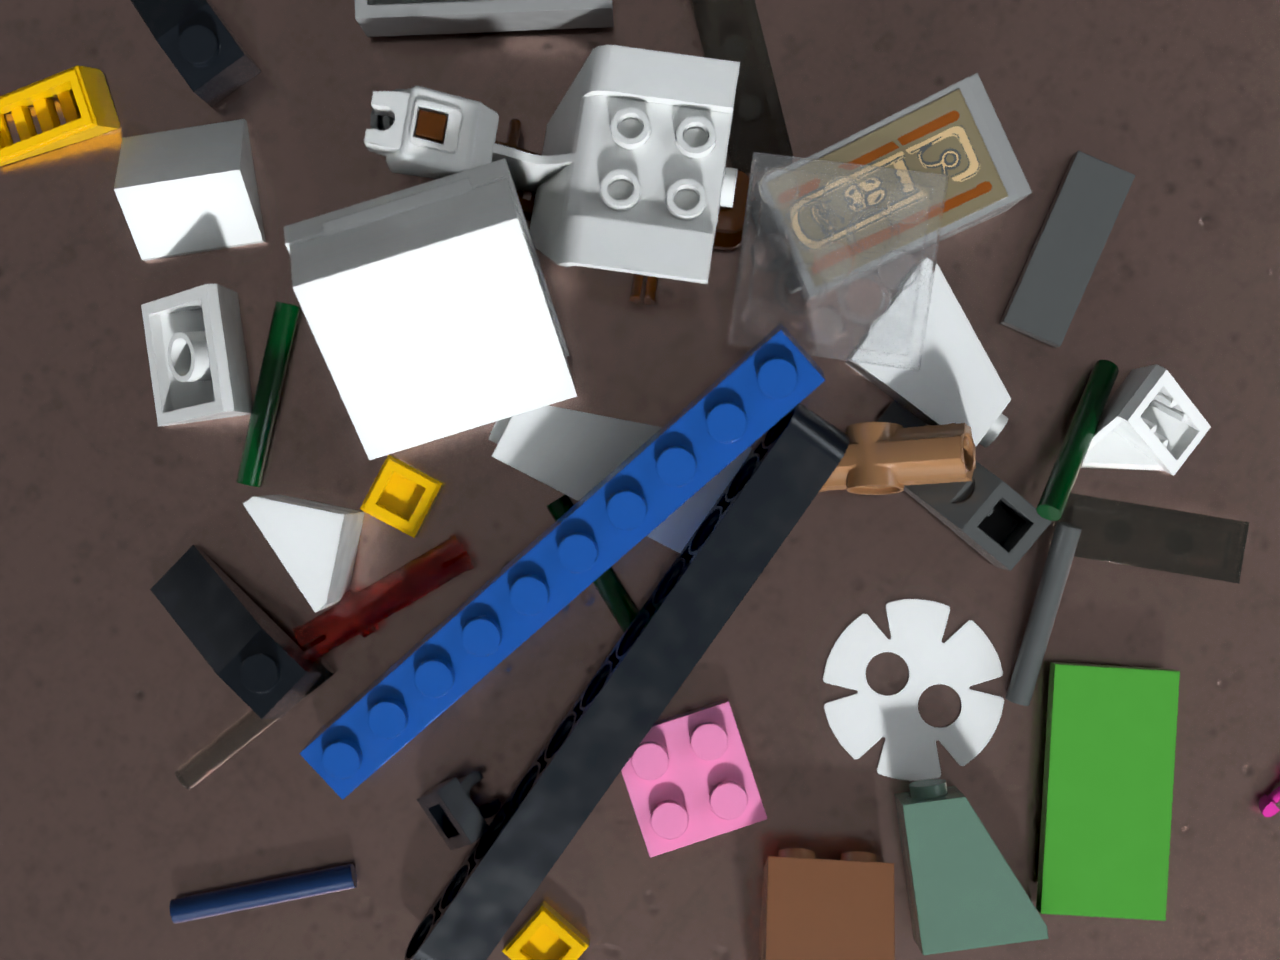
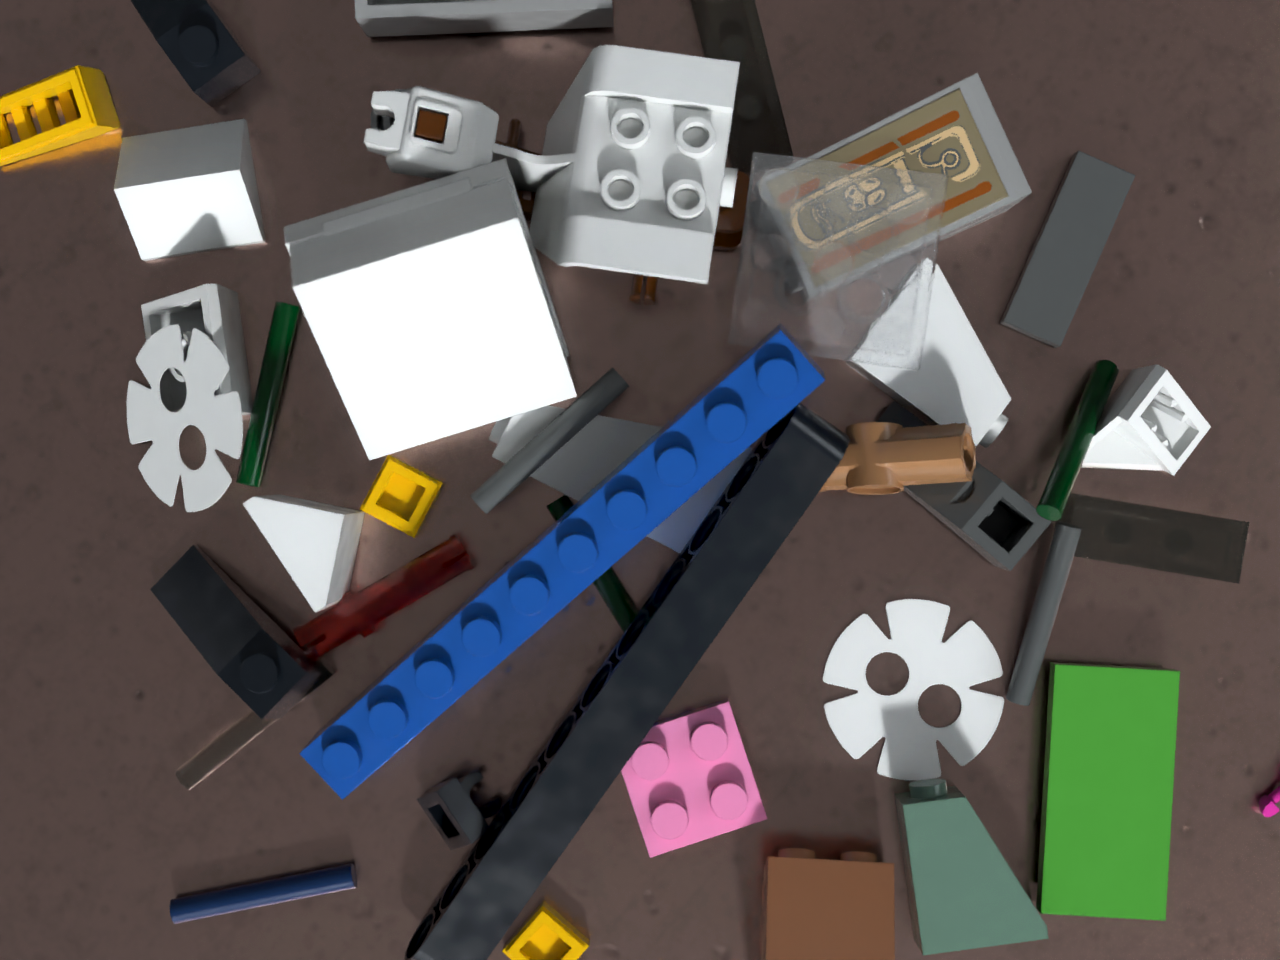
none -> white piece [126,324,243,512]
none -> dark grey bar [470,367,629,514]

